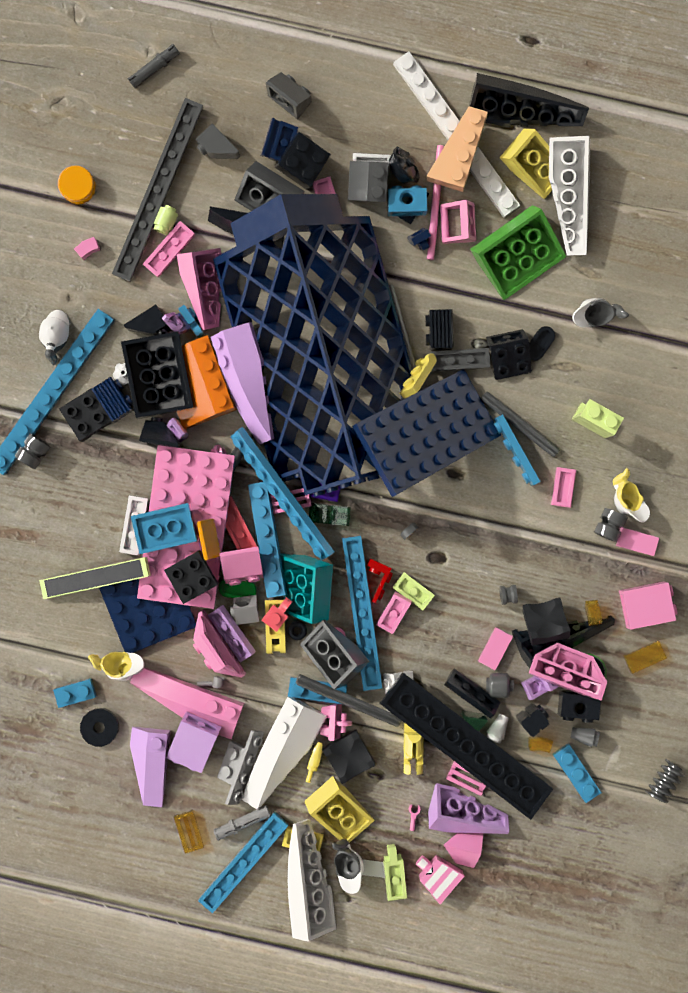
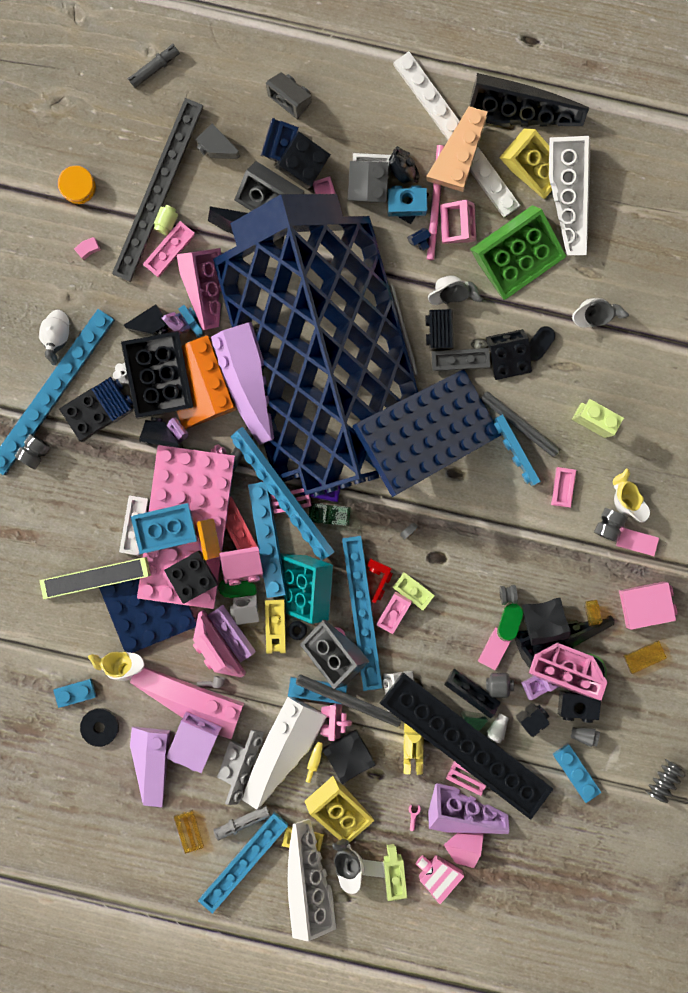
coral plate [262,597,292,632] -> none
light yellow plate [399,353,437,399] -> none
clear yellow piece [528,736,553,753] -> none
none -> dark grey hair [428,276,483,305]
none -> green tile [497,603,523,641]

